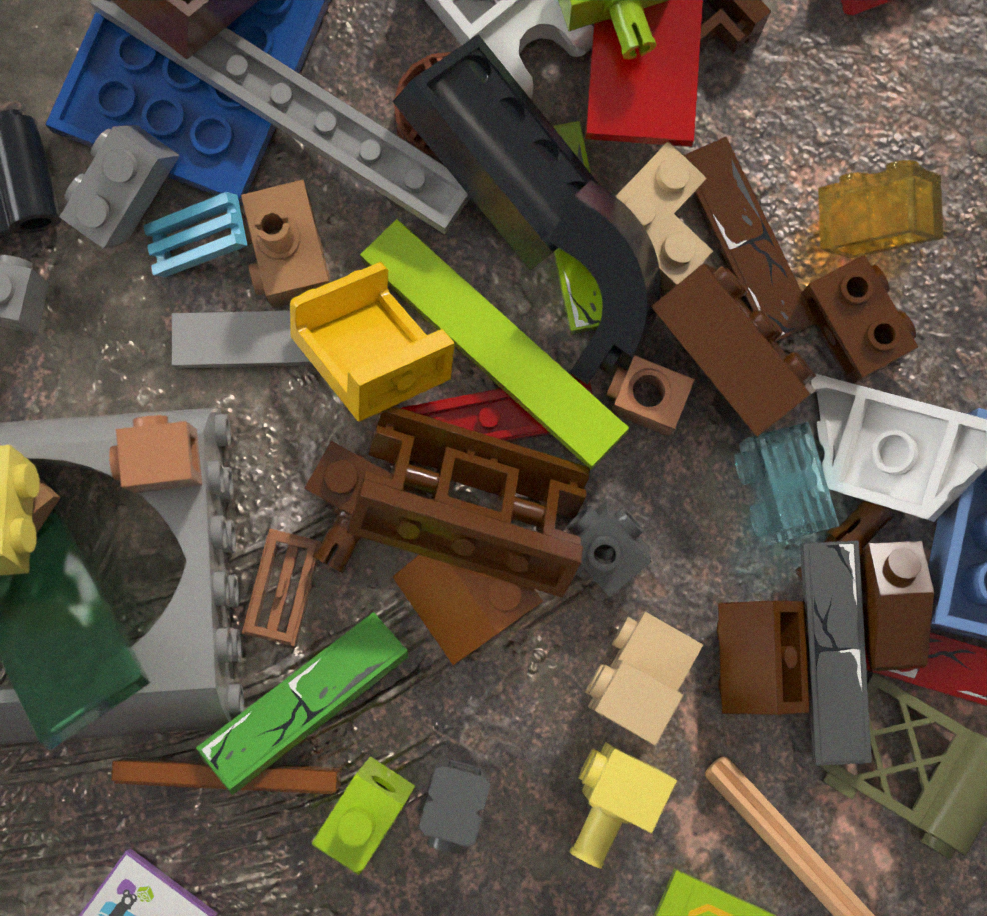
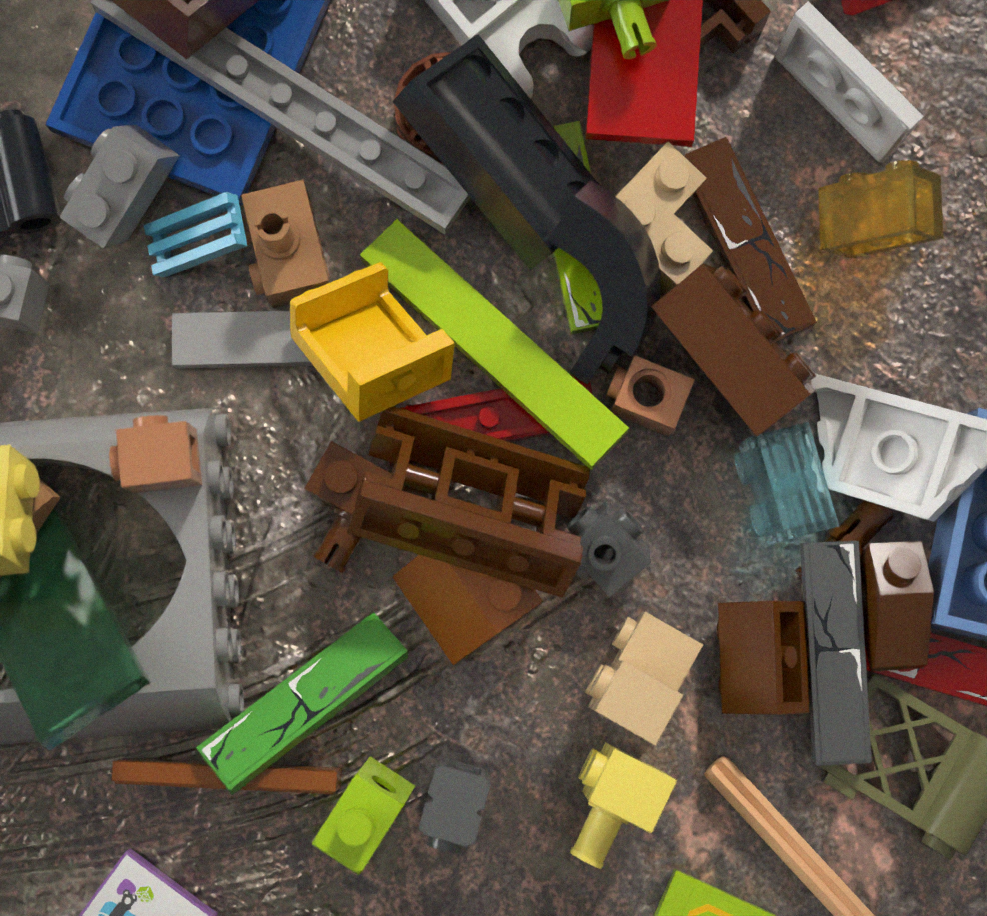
nougat tile [241,528,322,647] -> none
reddish brown brick [802,254,918,384] -> none
none -> white tile [775,1,924,164]

